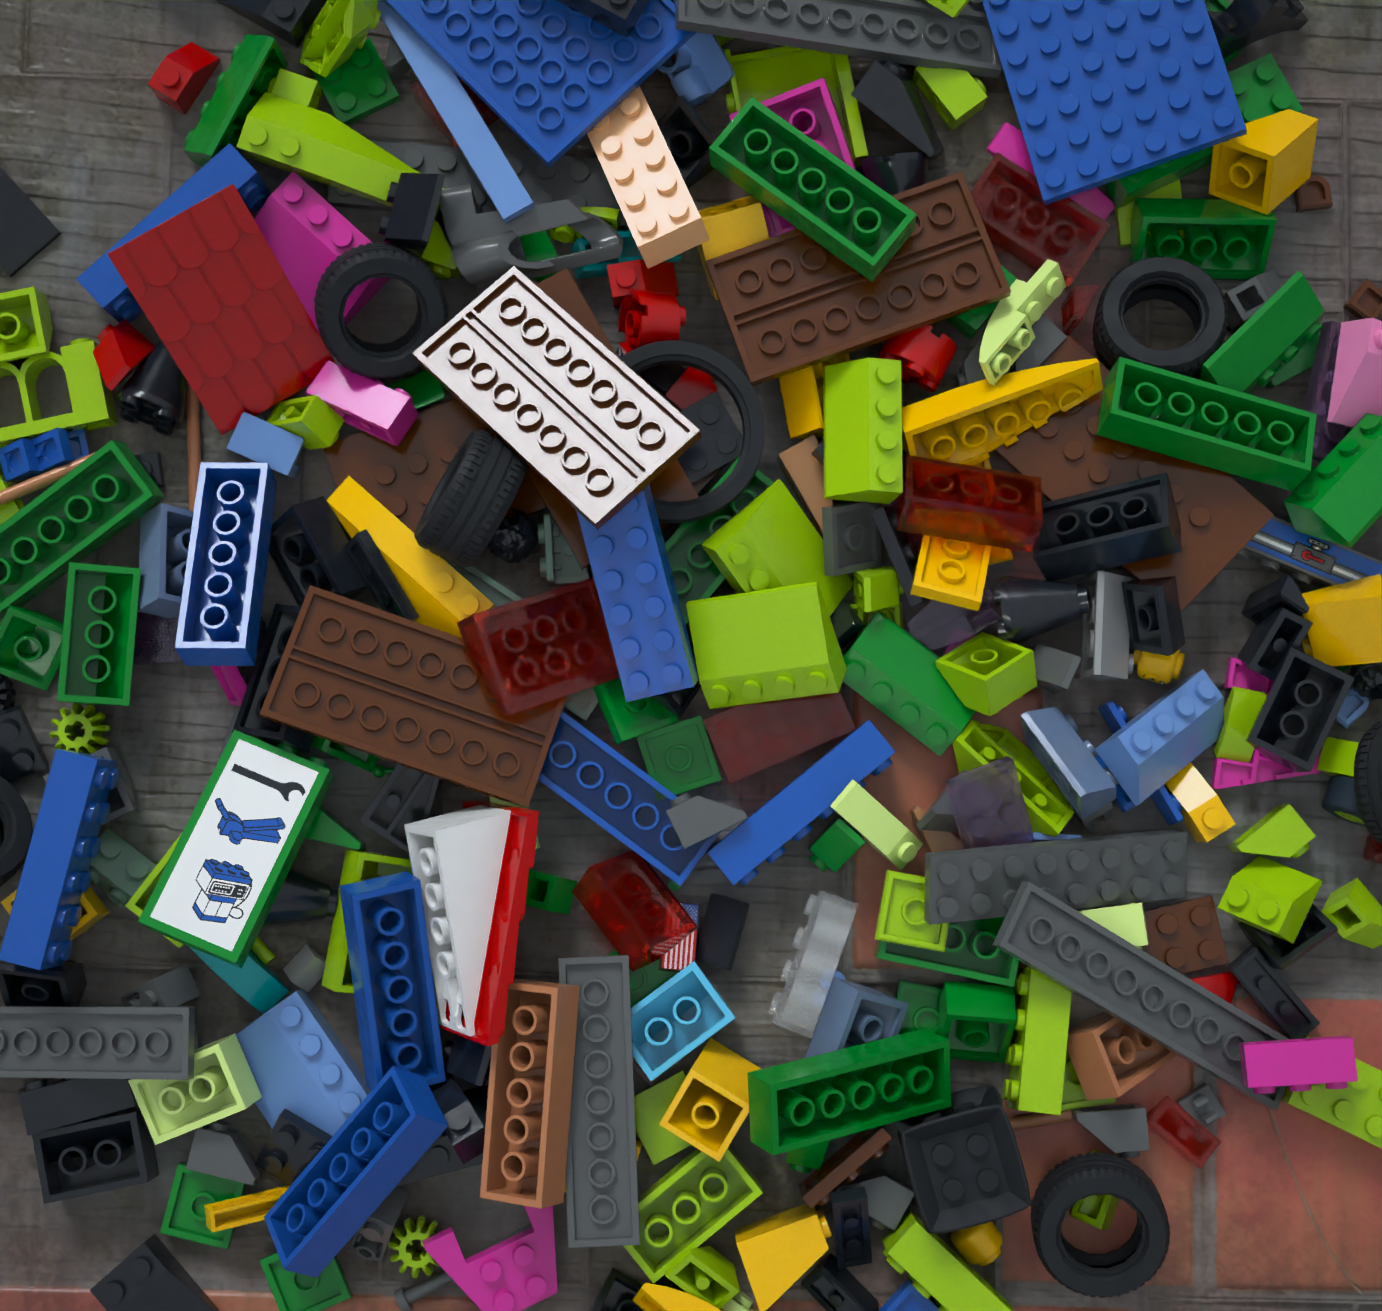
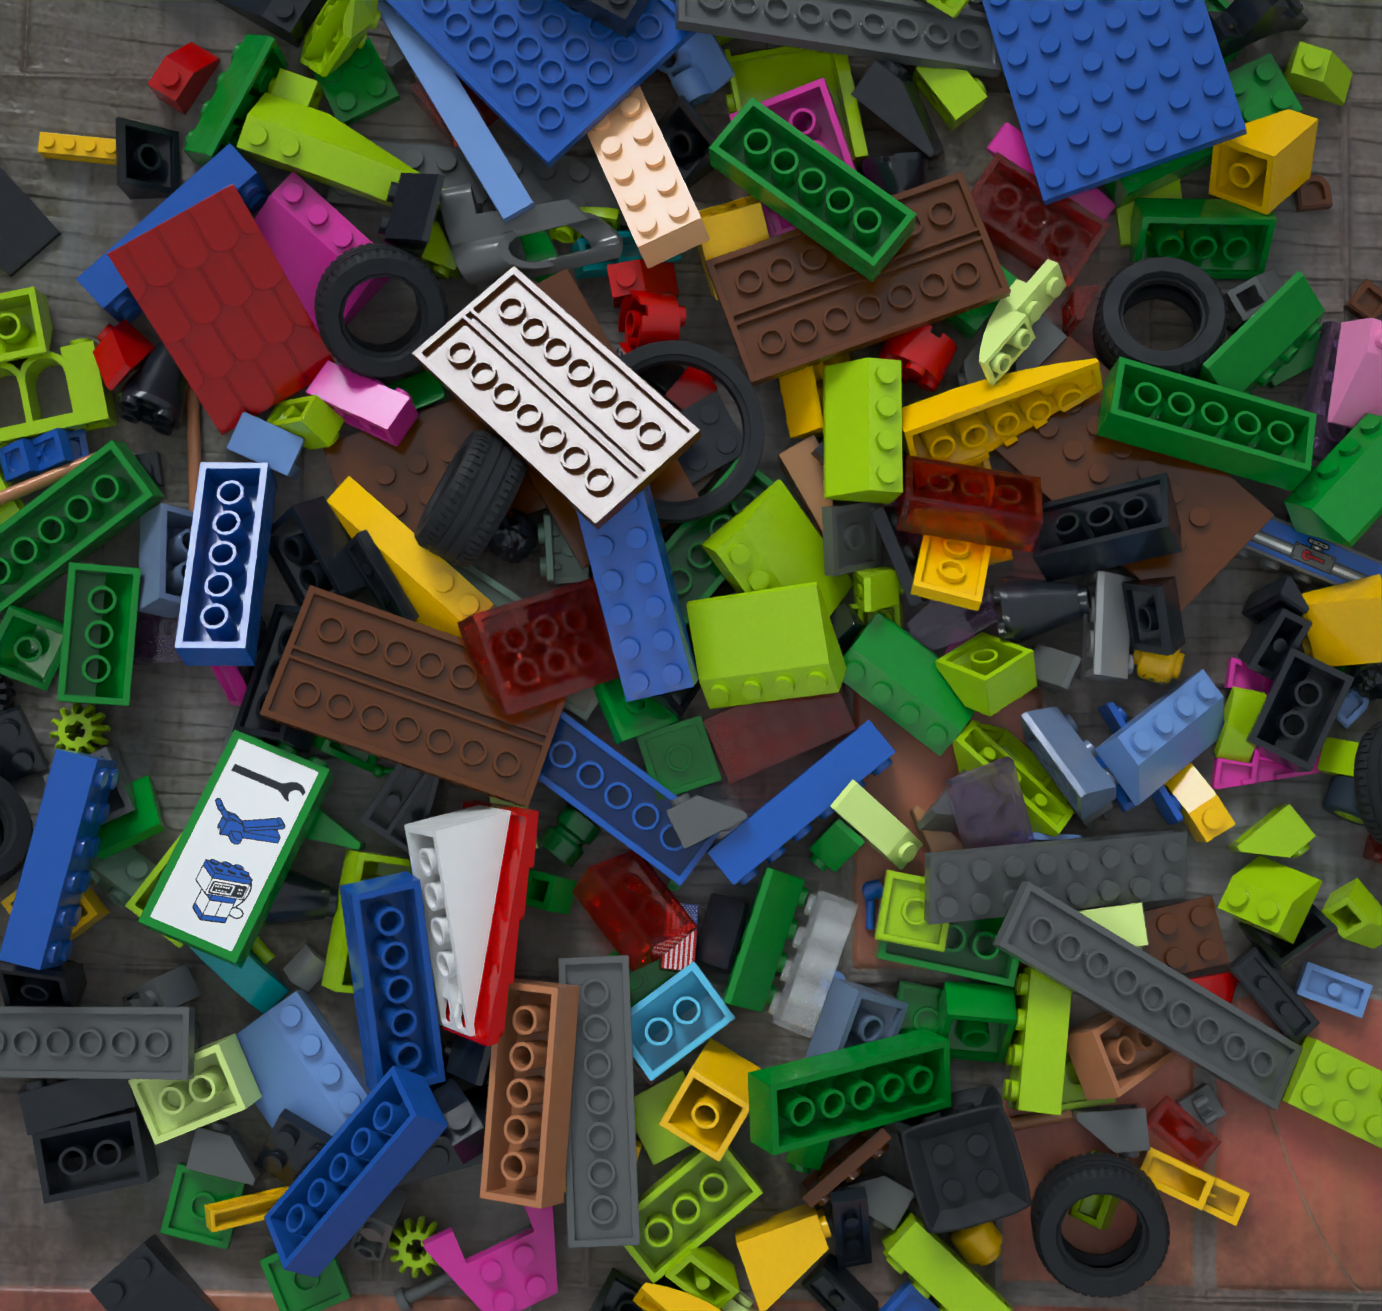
dark pink brick [1239,1036,1358,1094] -> none
none -> yellow piece [37,132,117,165]
none -> green tile [97,775,165,860]
none -> black slope [116,117,180,200]
none -> dark green wheel [538,803,602,868]
none -> green slope [722,866,809,1012]
none -> blue hand [862,879,883,929]
none -> yellow slope [1140,1147,1250,1226]
none -> lime slope [1283,42,1353,106]
none -> medium blue plate [1293,961,1373,1018]

